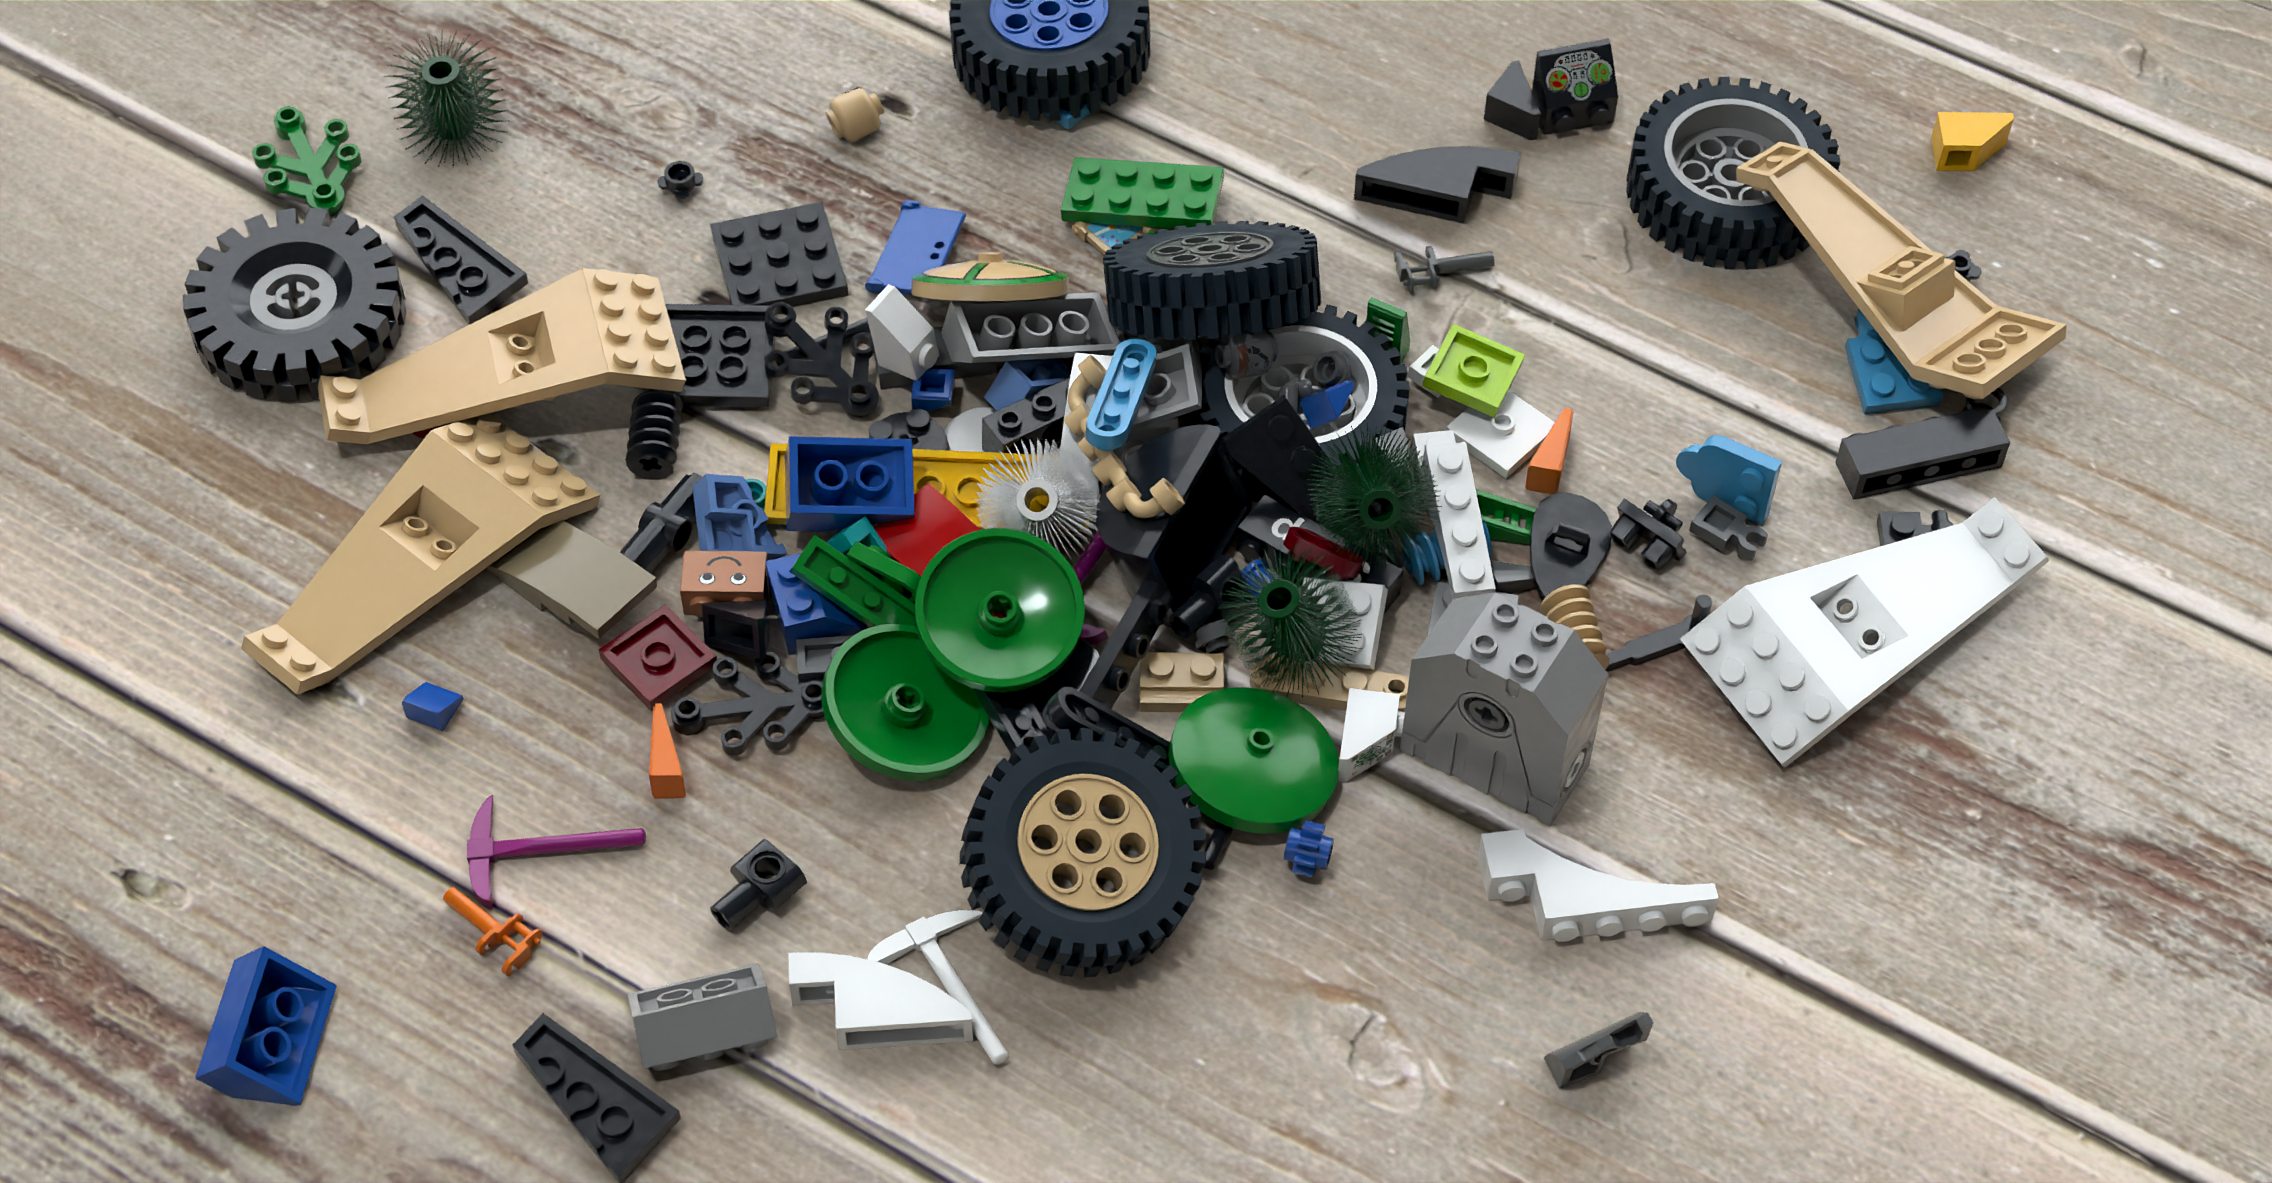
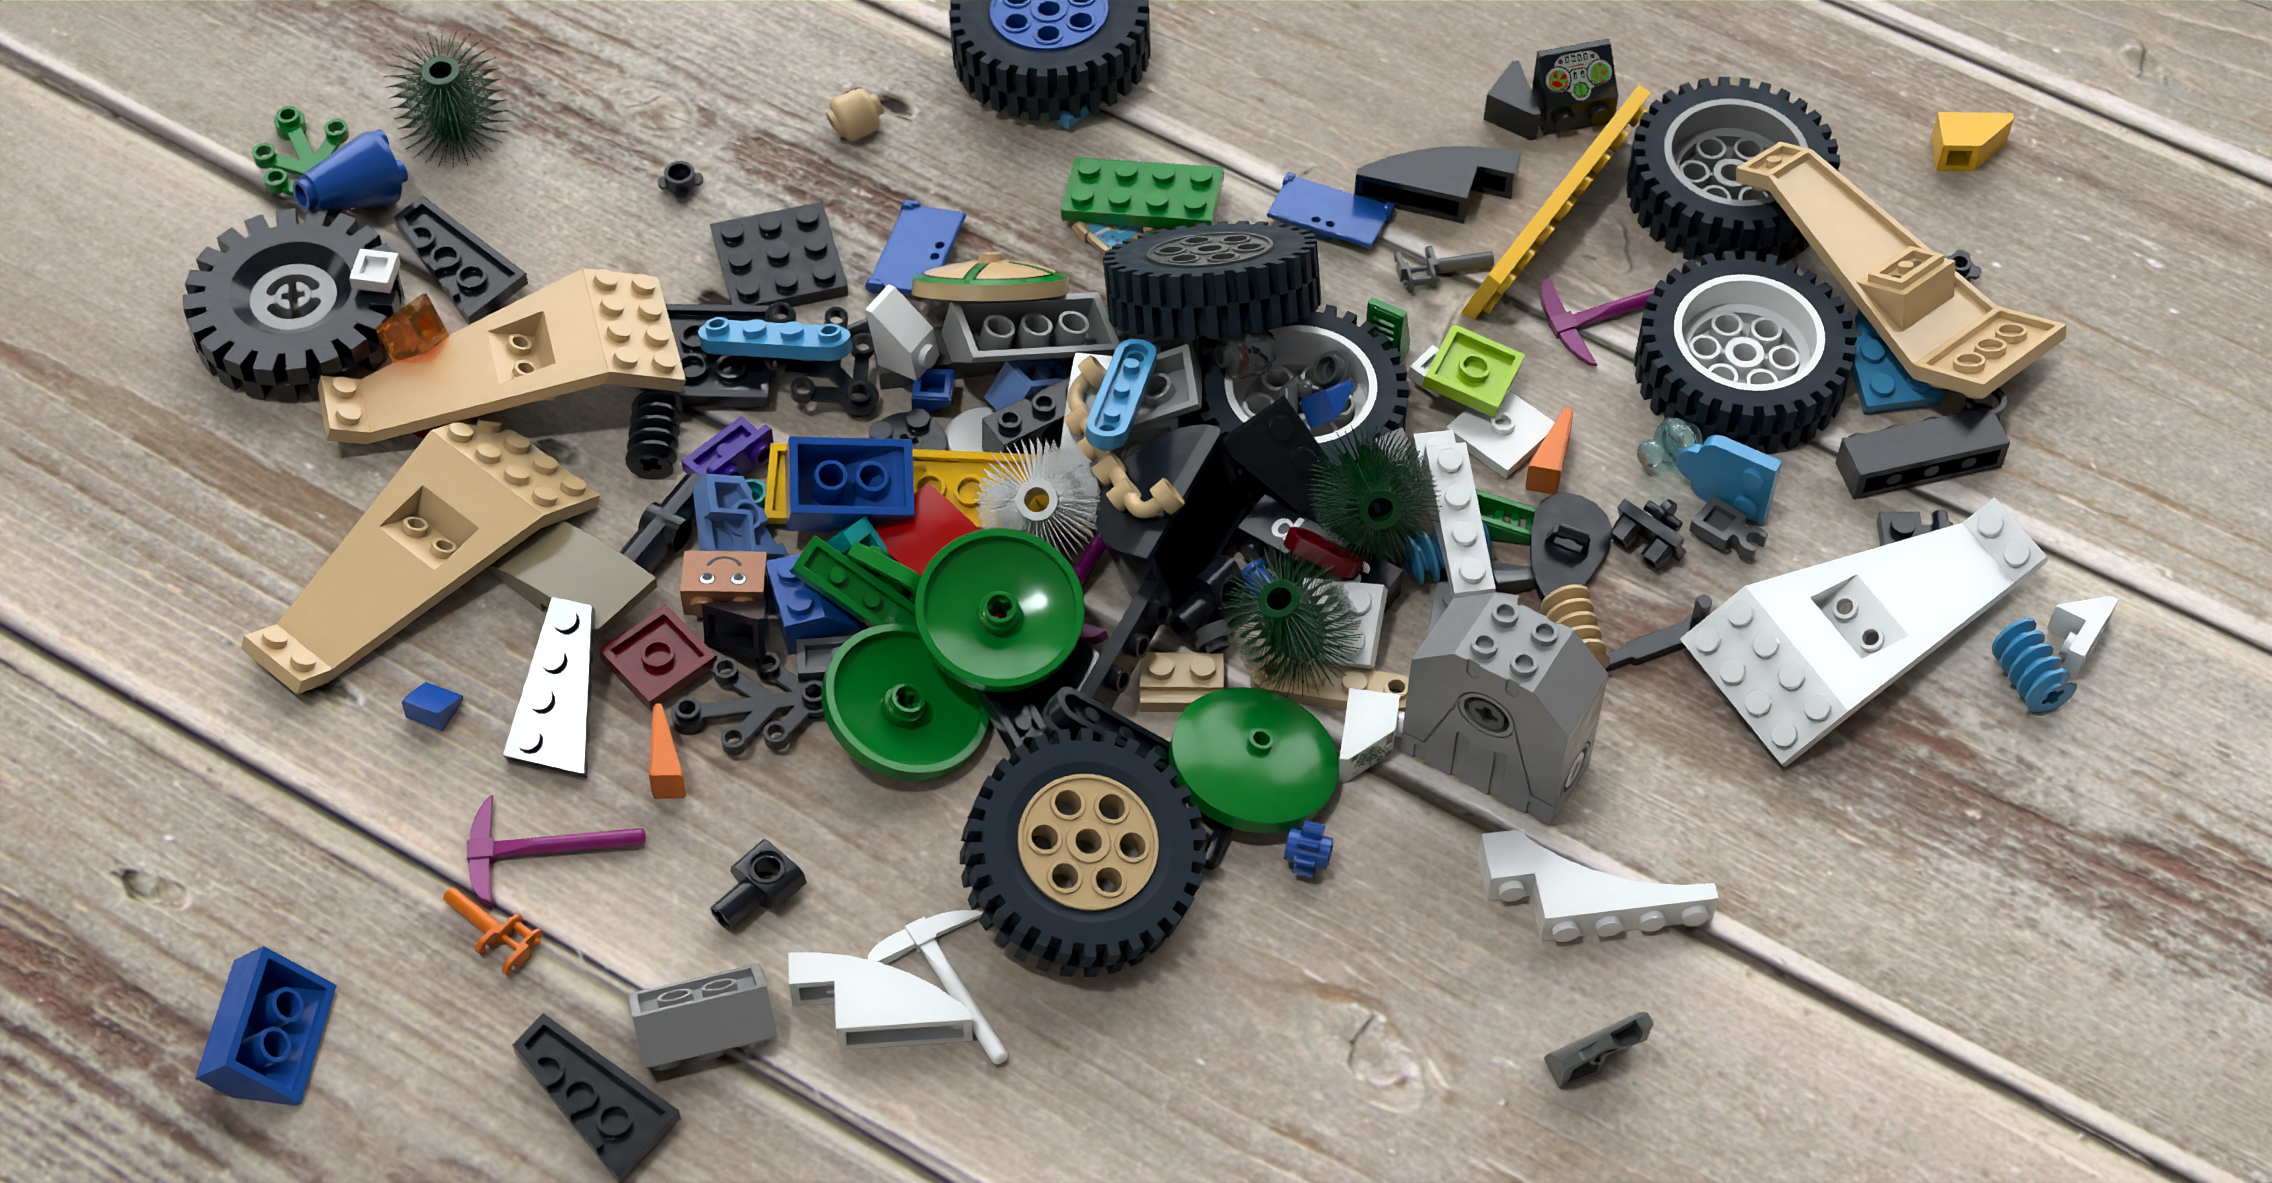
none -> blue cone [293,129,408,210]
none -> white plate [349,249,401,293]
none -> clear orange slope [375,293,449,363]
none -> wing [503,597,595,778]
none -> dark purple bracket [681,416,774,477]
none -> dark azure plate [698,317,852,361]
none -> door [1267,171,1395,249]
none -> yellow plate [1461,84,1651,320]
none -> magenta piece [1540,275,1655,366]
none -> wheel [1634,251,1857,455]
none -> clear light blue animal [1636,417,1702,468]
none -> dark azure piece [1991,618,2077,713]
none -> white slope [2047,596,2119,680]

